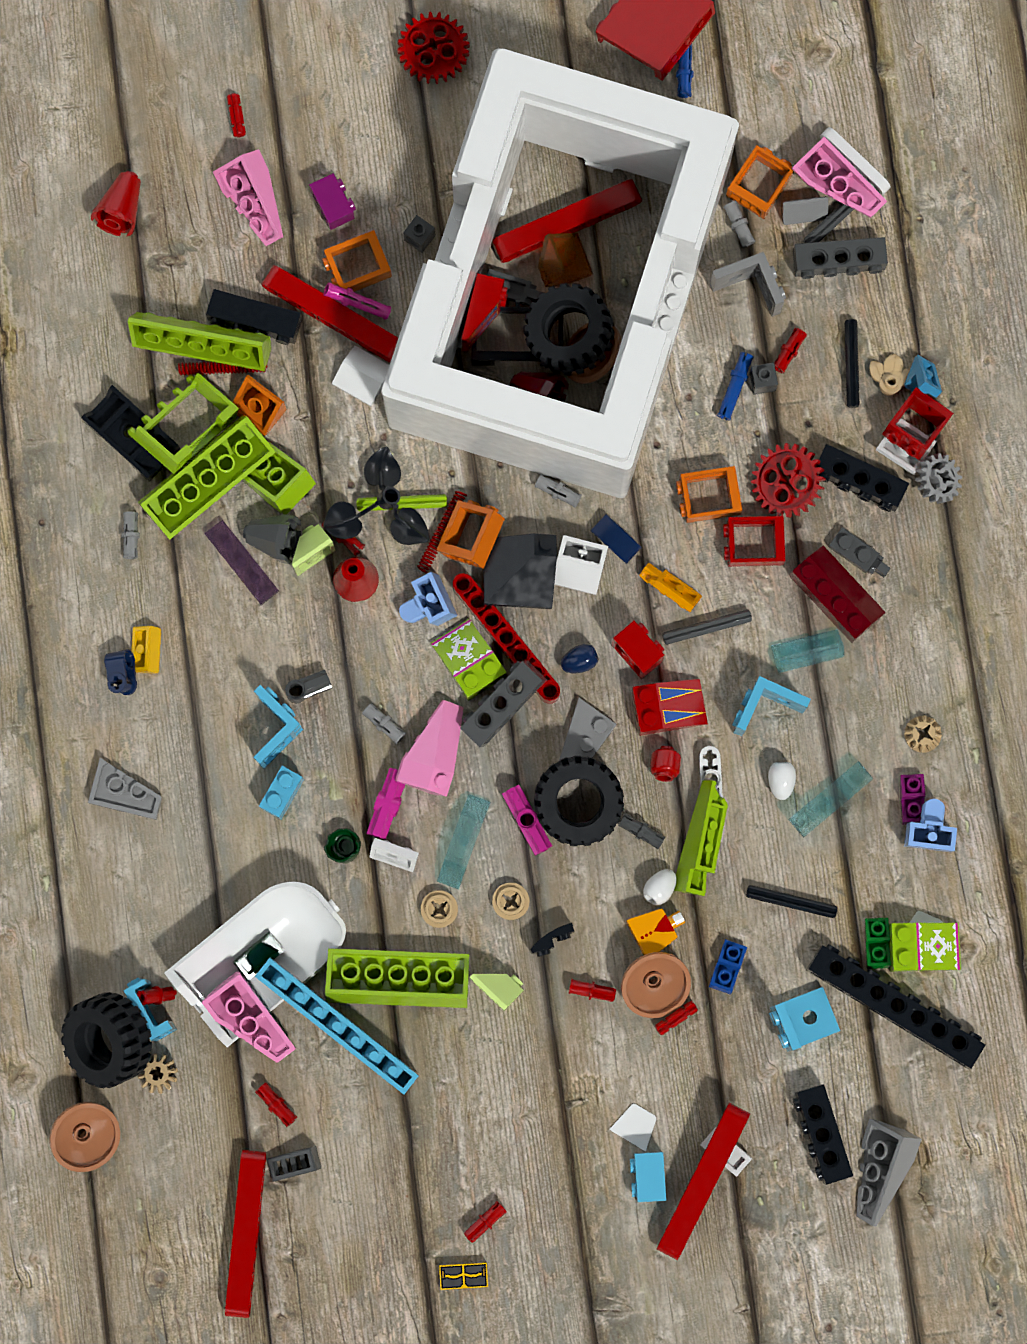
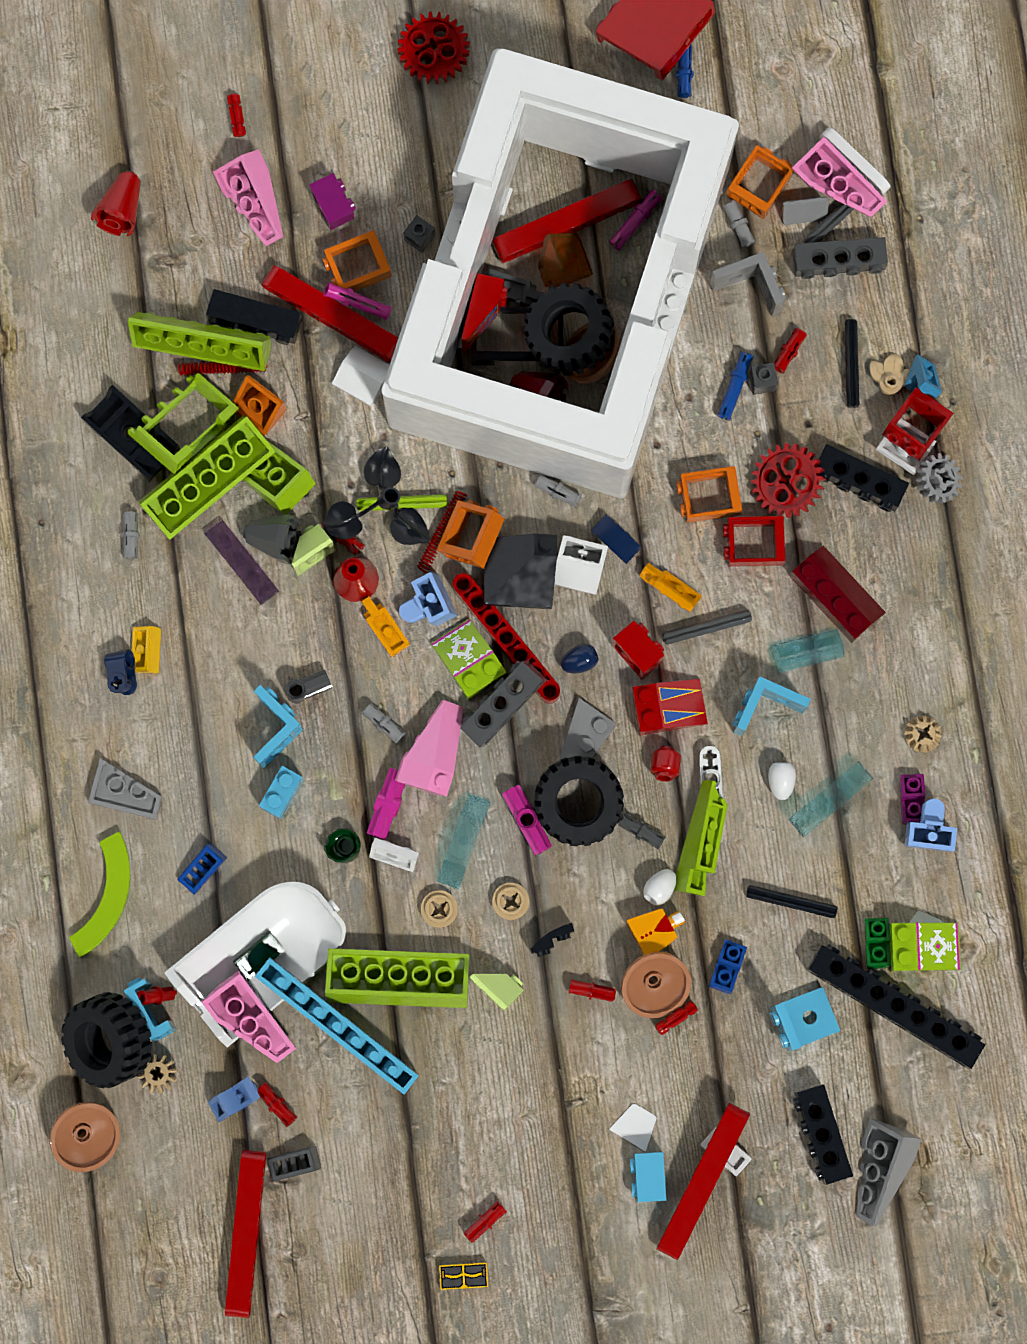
dark grey hinge [828,527,891,578] -> none
none -> lime tile [69,831,131,958]
none -> blue slope [177,843,227,895]
none -> medium blue brick [208,1077,260,1122]
none -> light orange hinge [361,596,410,658]
none -> dark pink pin [609,189,662,251]

